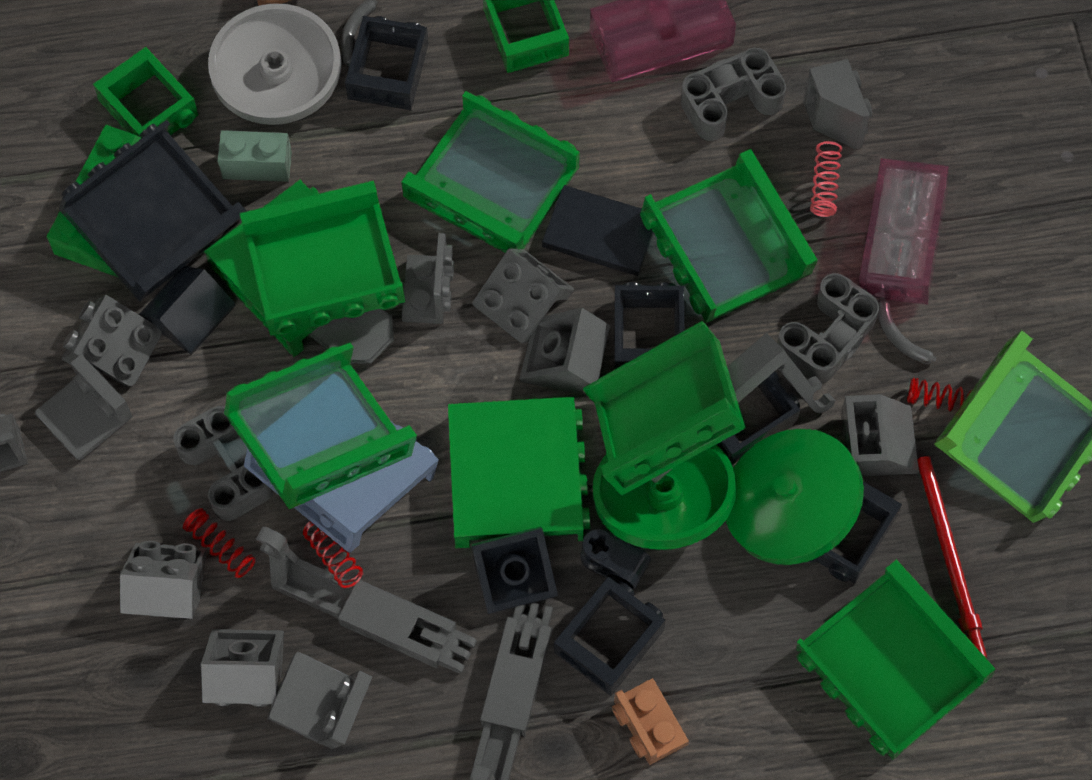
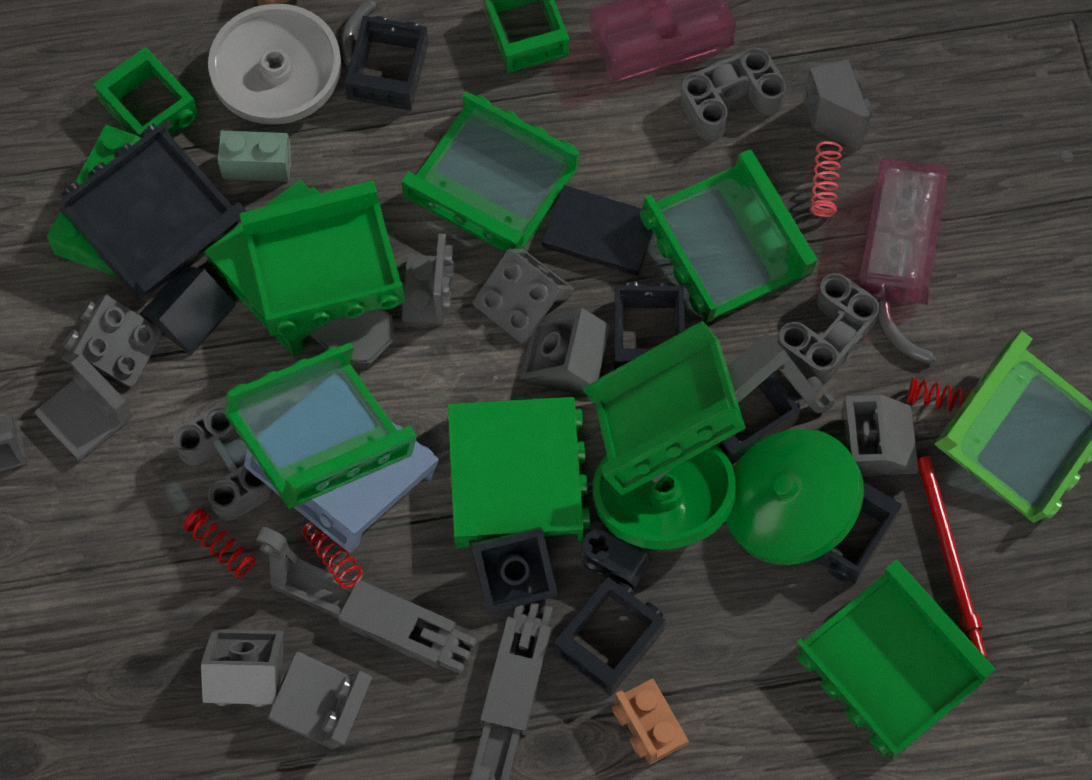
dark grey slope [120,541,206,619] -> none

